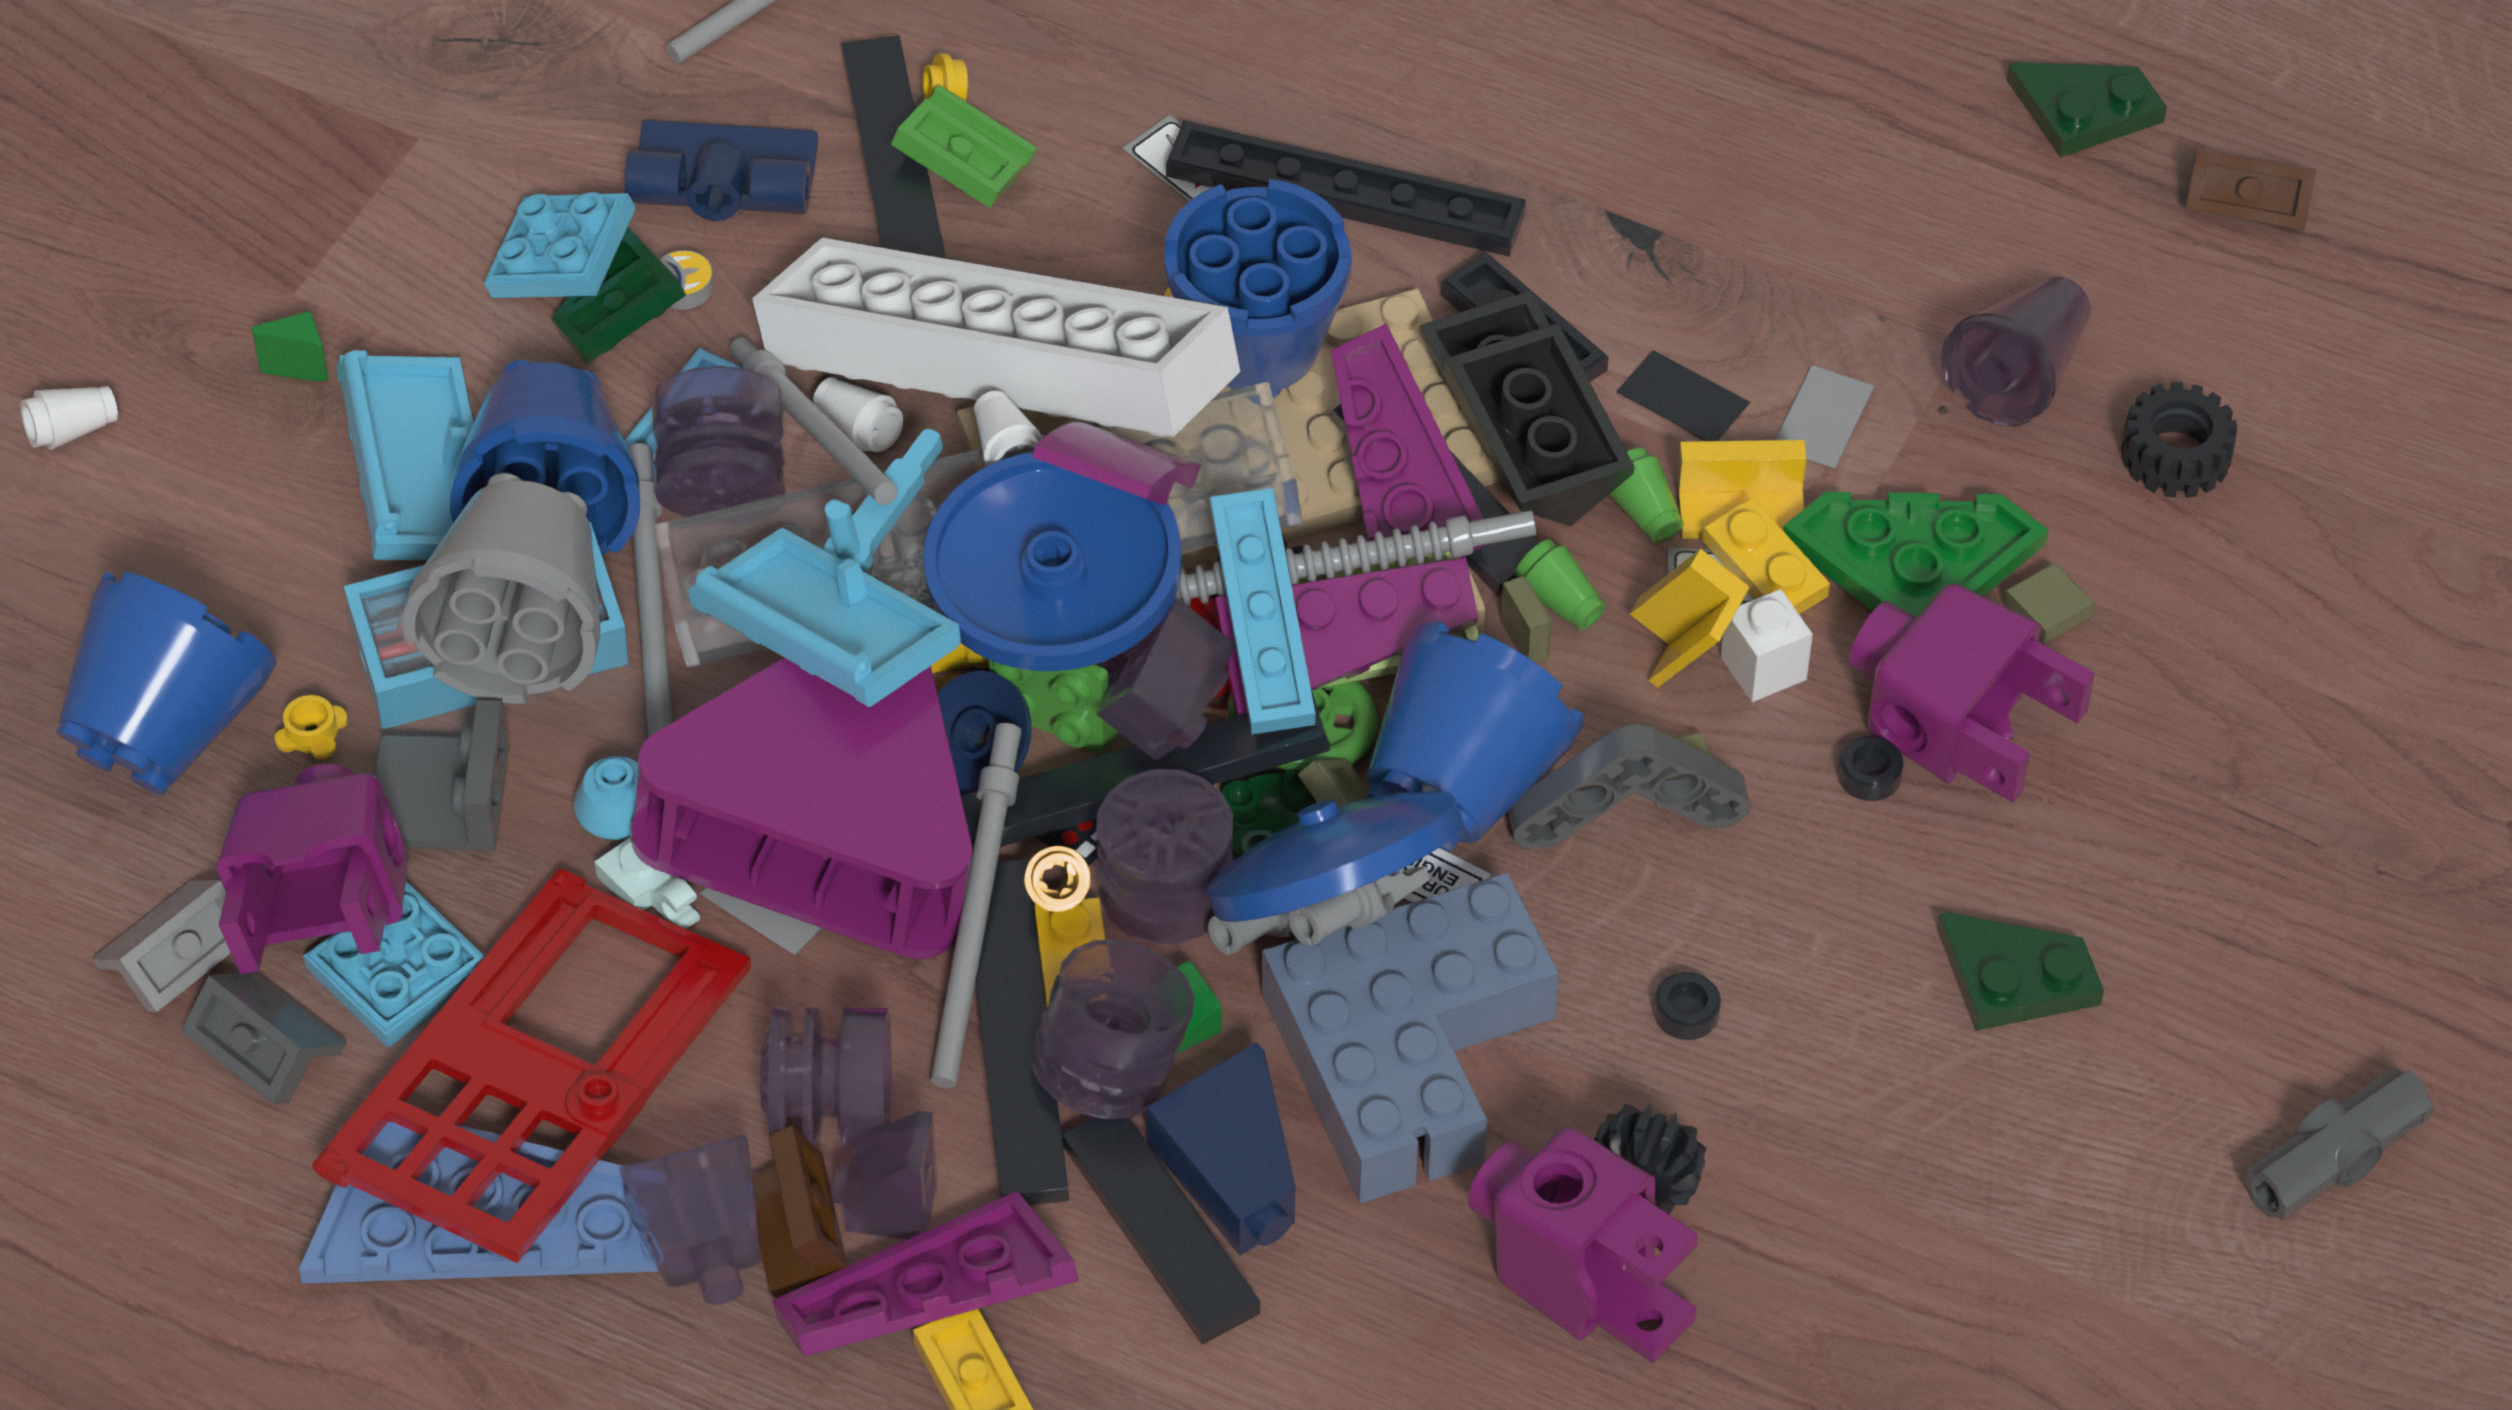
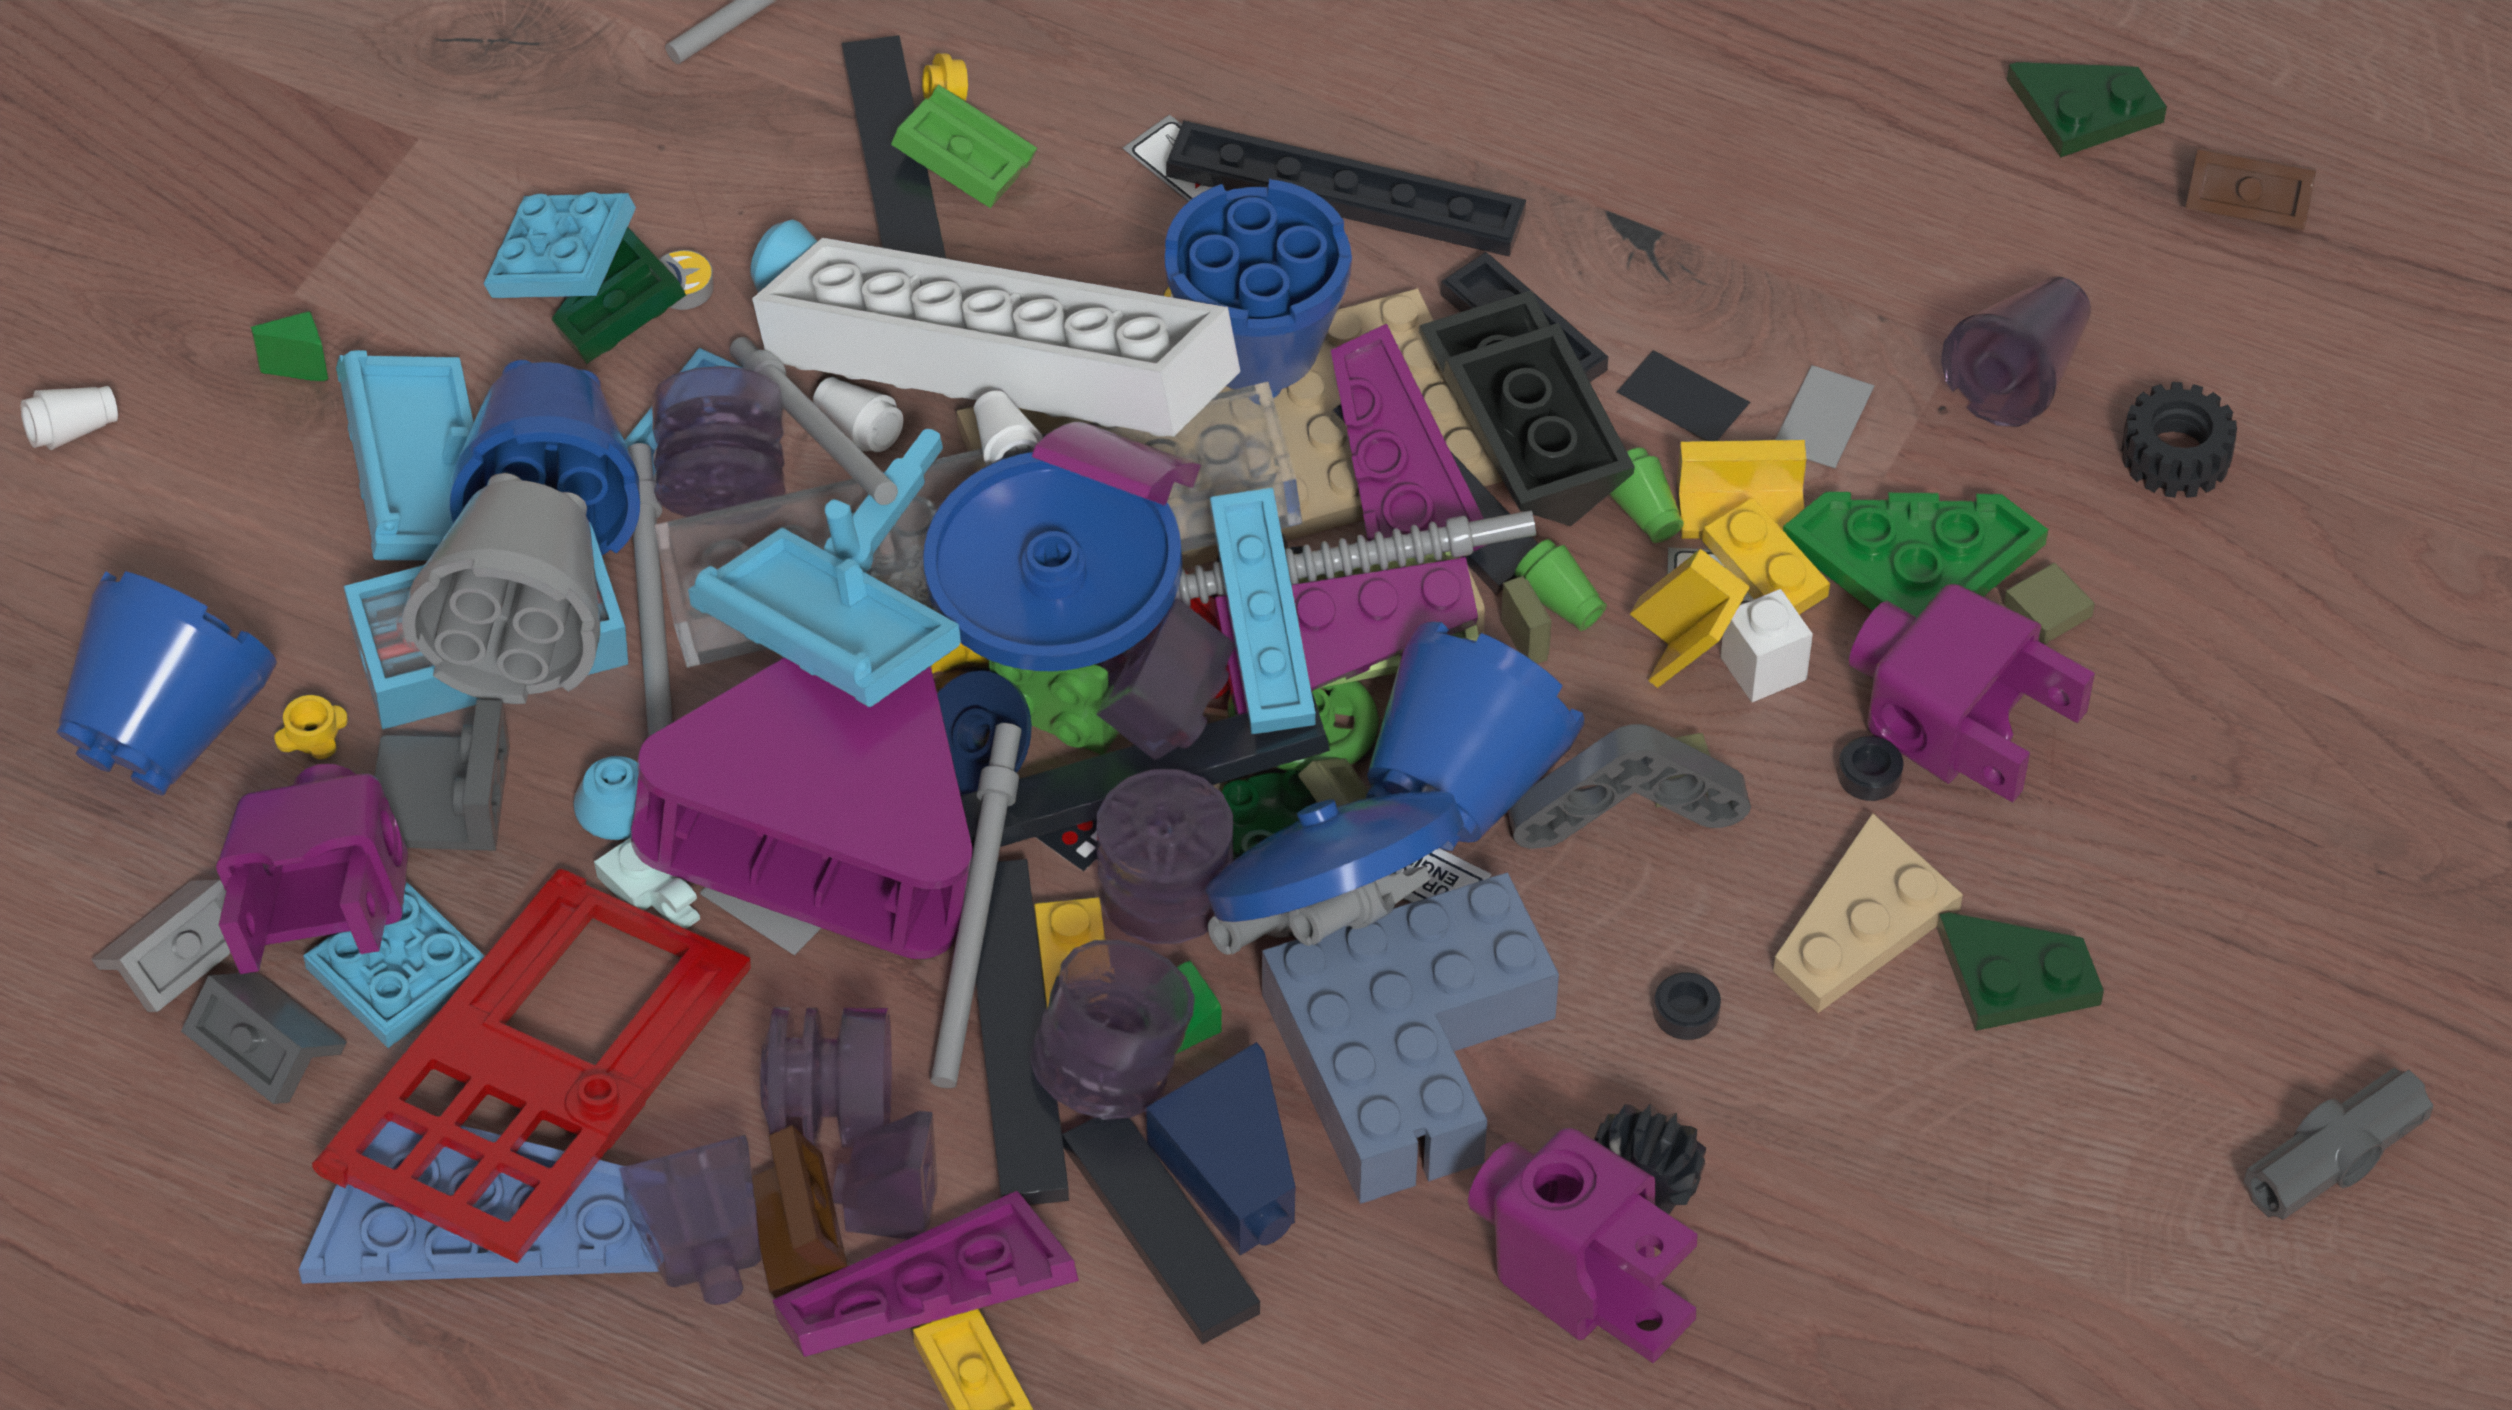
dark blue panel [625,120,818,221] -> none
cone [1025,846,1090,912] -> none
none -> medium azure cone [750,220,818,293]
none -> tan wing [1773,813,1963,1013]

